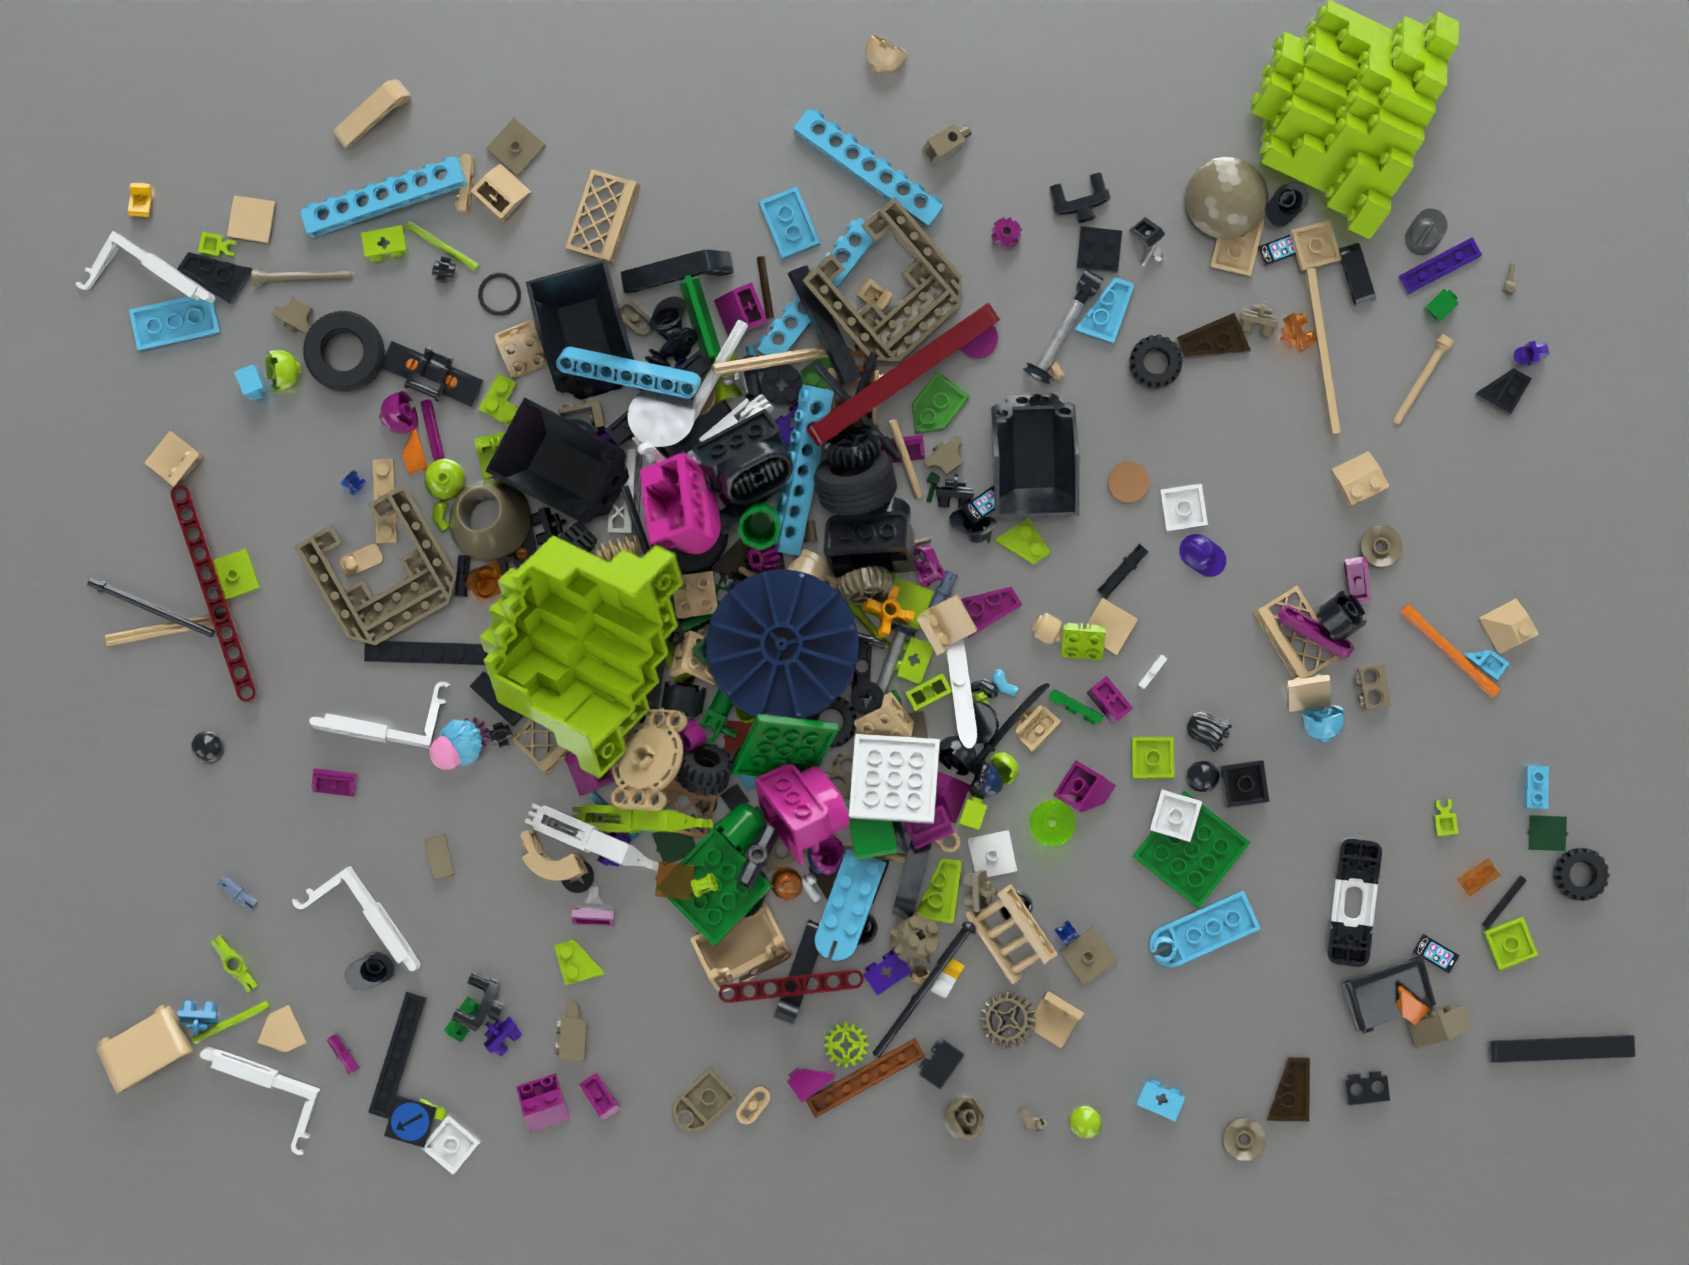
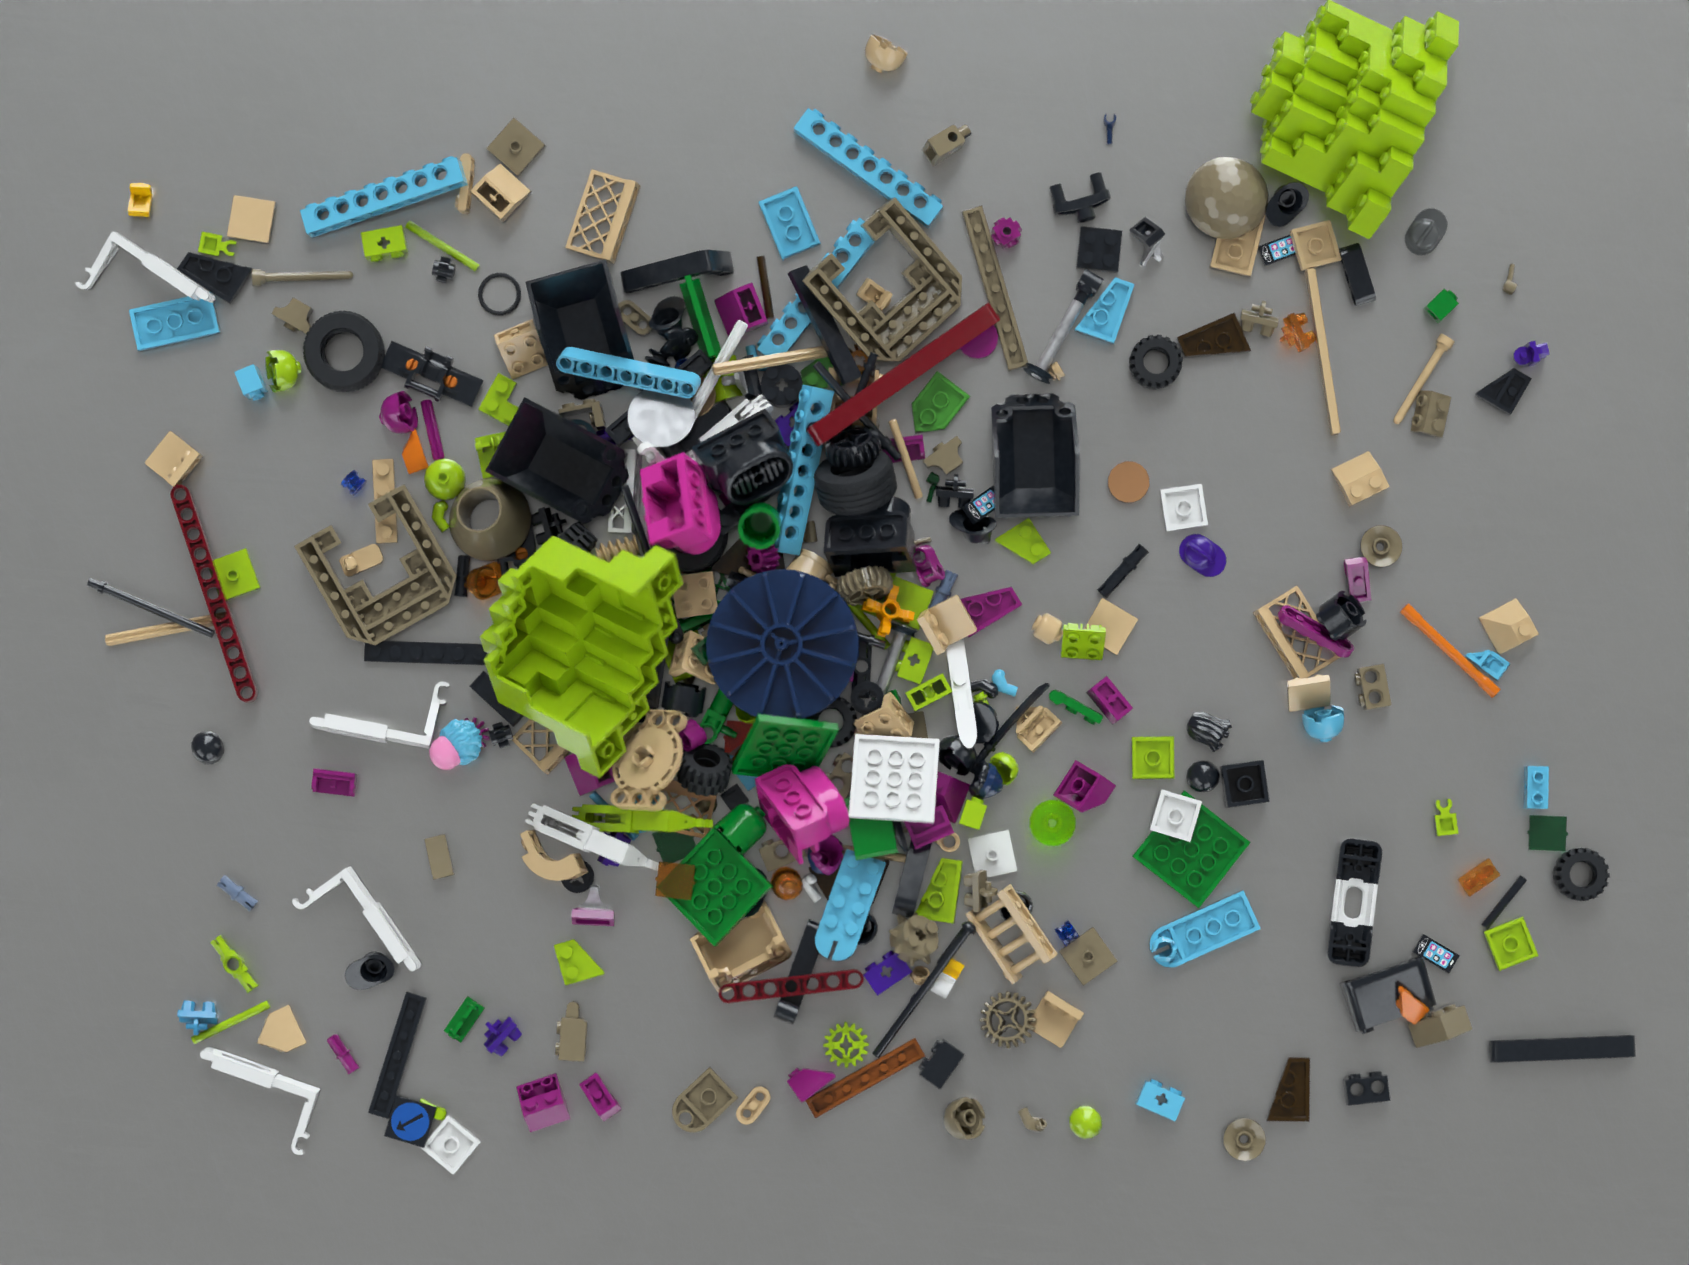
tan windscreen [96,1005,195,1094] -> none
tan beam [333,79,411,148] -> none
black connector [451,972,504,1033] -> none
lime bush [691,873,718,897] -> none
black piece [736,825,780,889] -> none
white piece [1137,655,1167,690] -> none
dark purple tile [1398,237,1482,295] -> none
none -> dark tan tile [962,206,1028,371]
none -> dark blue hand [1103,114,1116,144]
none -> dark tan bracket [1411,390,1451,438]

